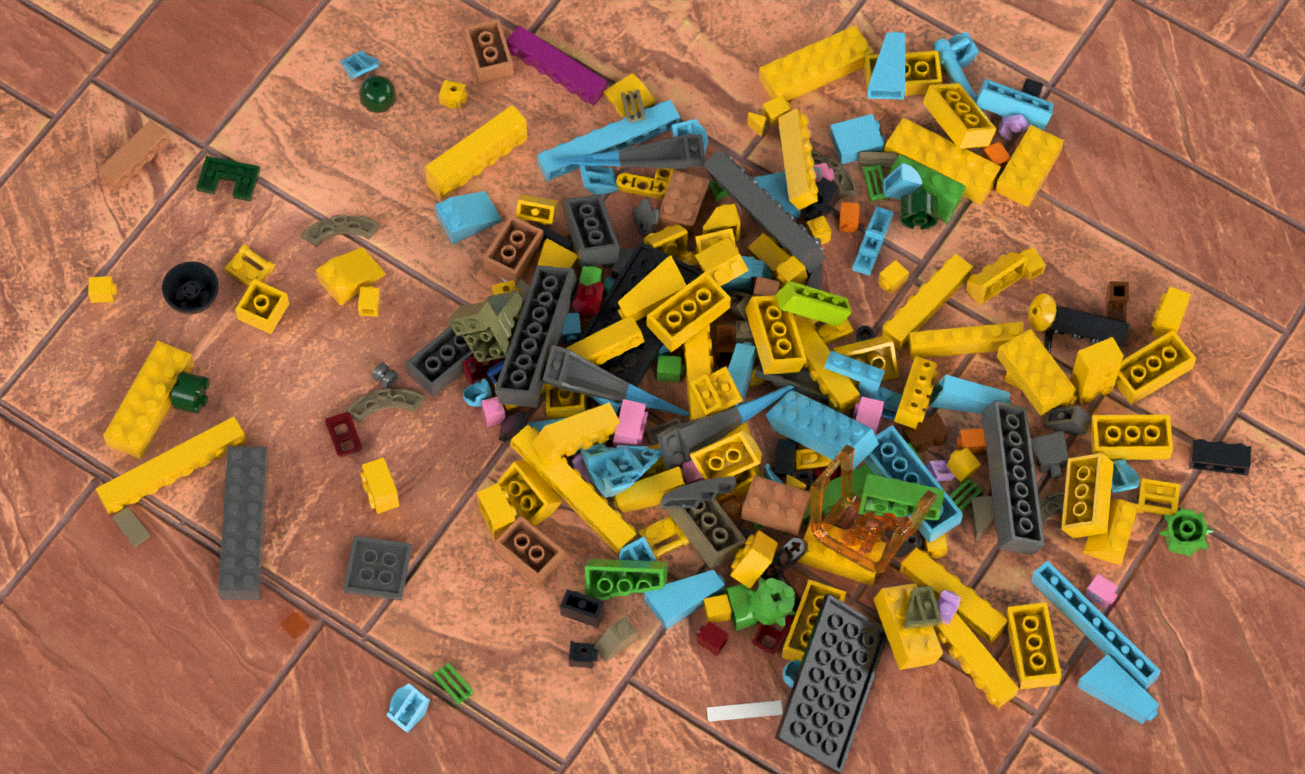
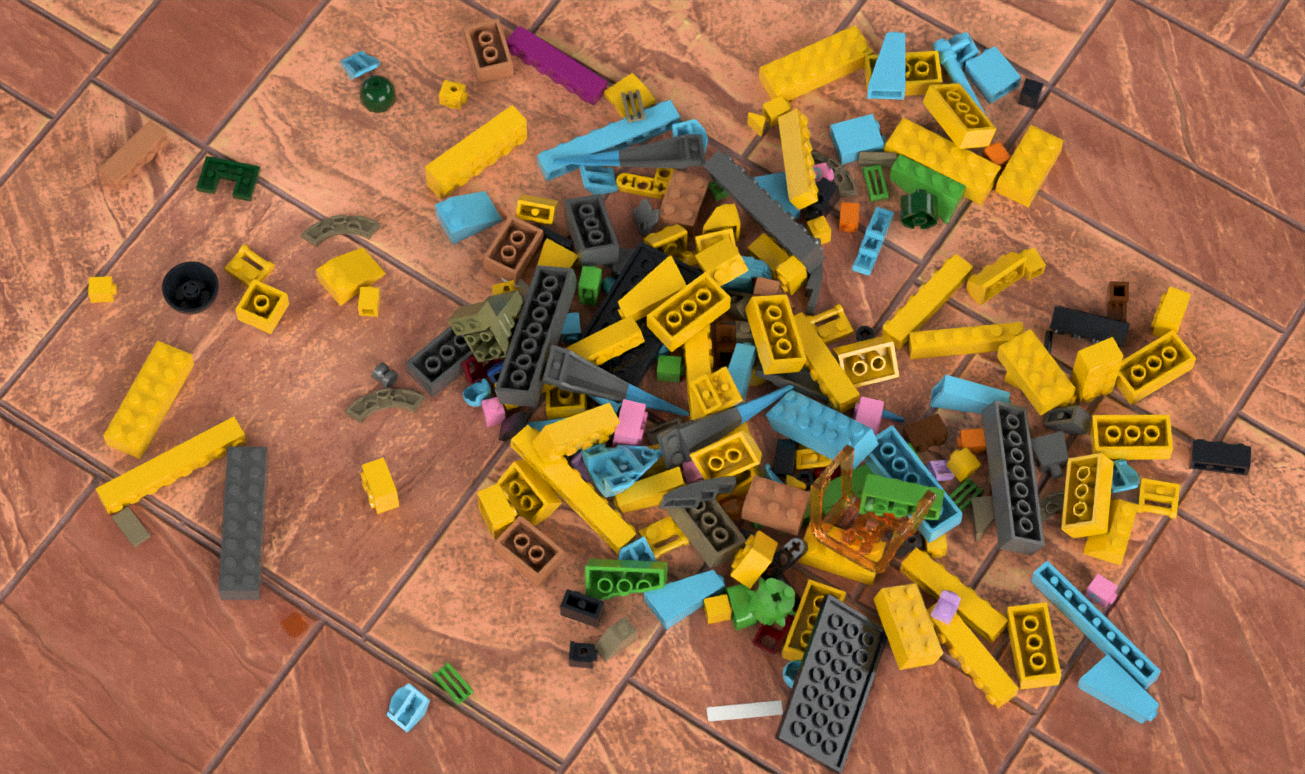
dark green brick [171,371,210,414] -> none
dark red piece [325,412,362,457] -> none
dark grey plate [343,536,413,601] -> none
dark red brick [572,281,604,318] -> none
dark red brick [696,621,728,656] -> none
lime brick [776,281,852,326] -> none
medium azure bracket [824,351,902,412] -> none
yellow brick [878,260,909,294] -> none
medium azure brick [883,163,922,200] -> none
yellow brick [894,356,938,429] -> none
olive wing [904,586,942,629] -> none
medium azure brick [976,79,1054,130] -> none
lavender bracket [999,114,1030,141] -> none
yellow dish [1028,294,1056,331] -> none
bright green brick [1159,507,1213,557] -> none
none -> medium azure brick [964,46,1021,104]

